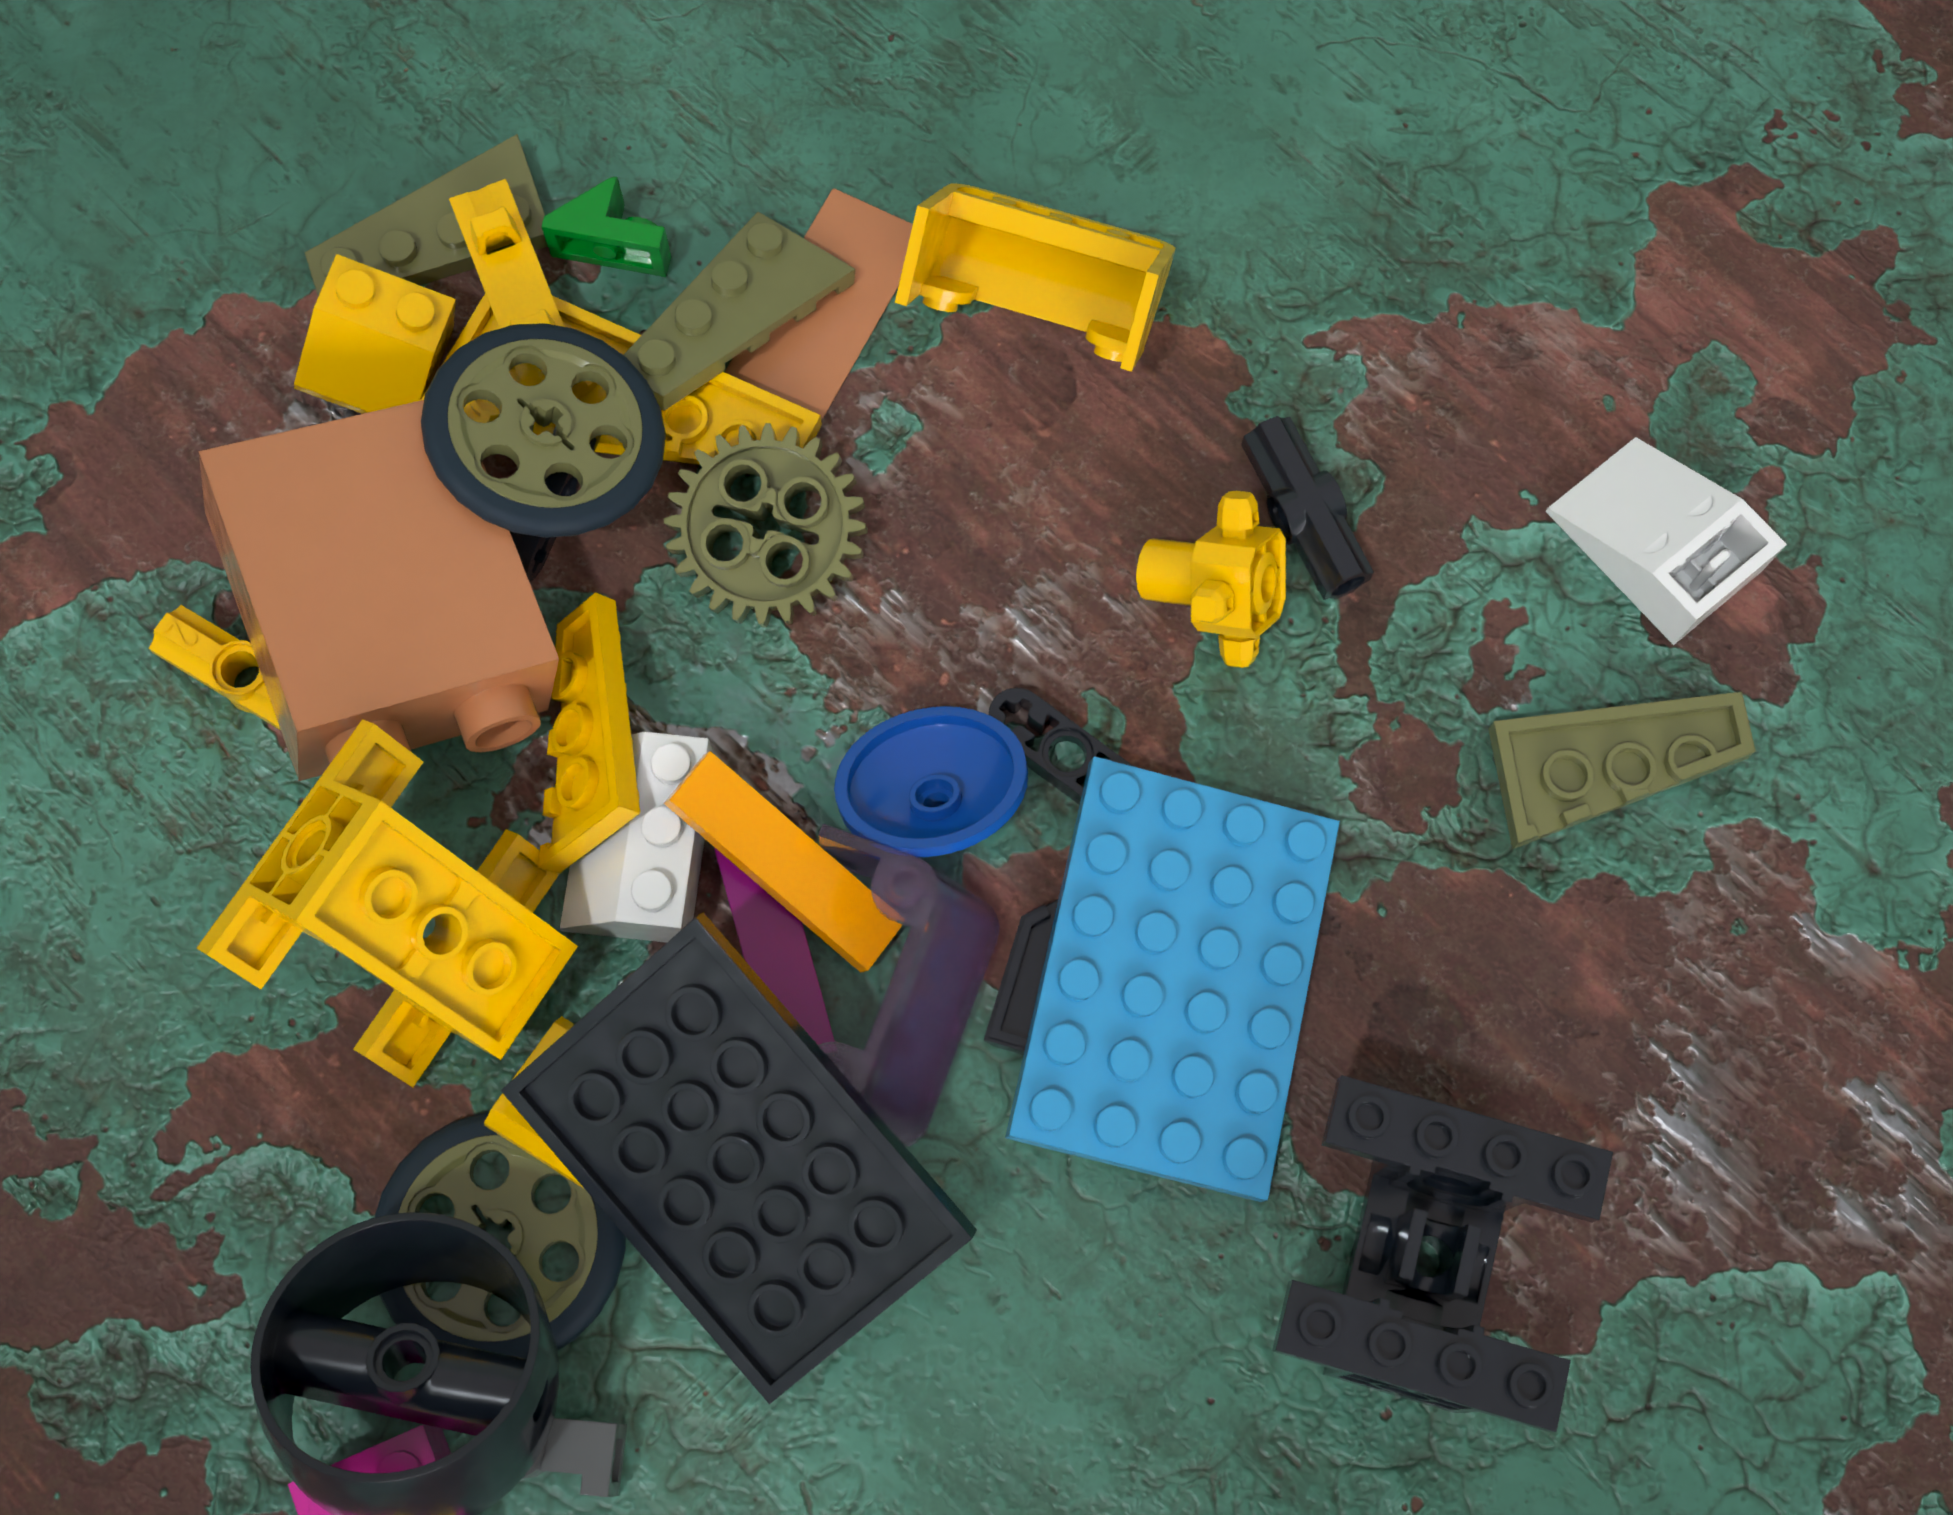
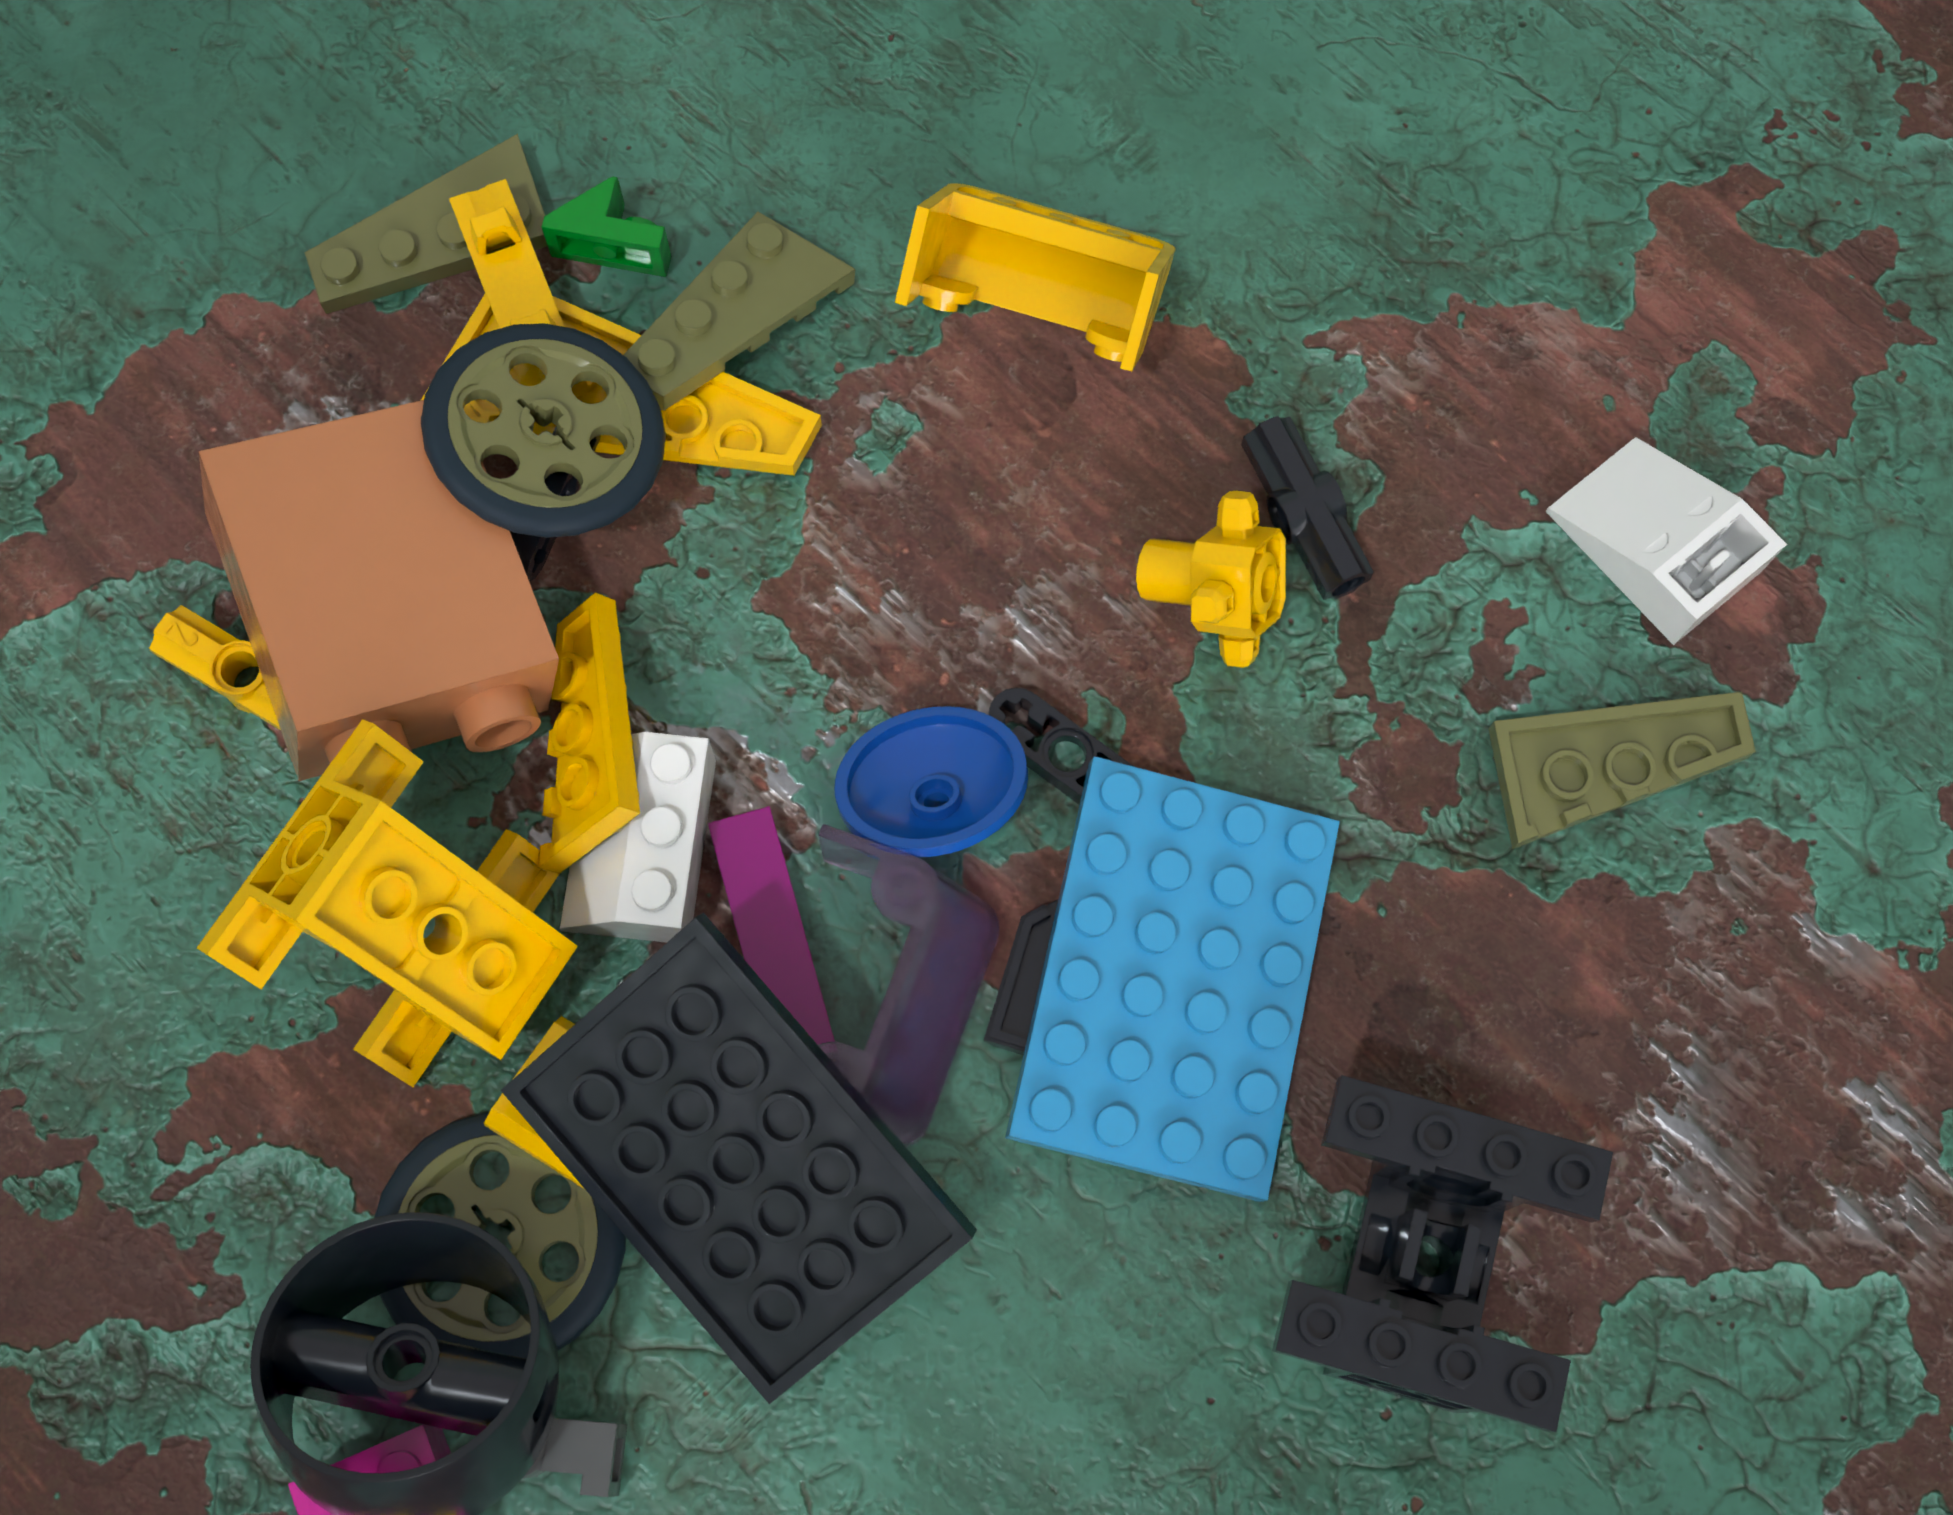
yellow slope [294,254,456,414] -> none
light orange tile [663,751,906,973] -> none
olive gear [664,423,868,627] -> none
nougat sticker [725,189,913,419] -> none

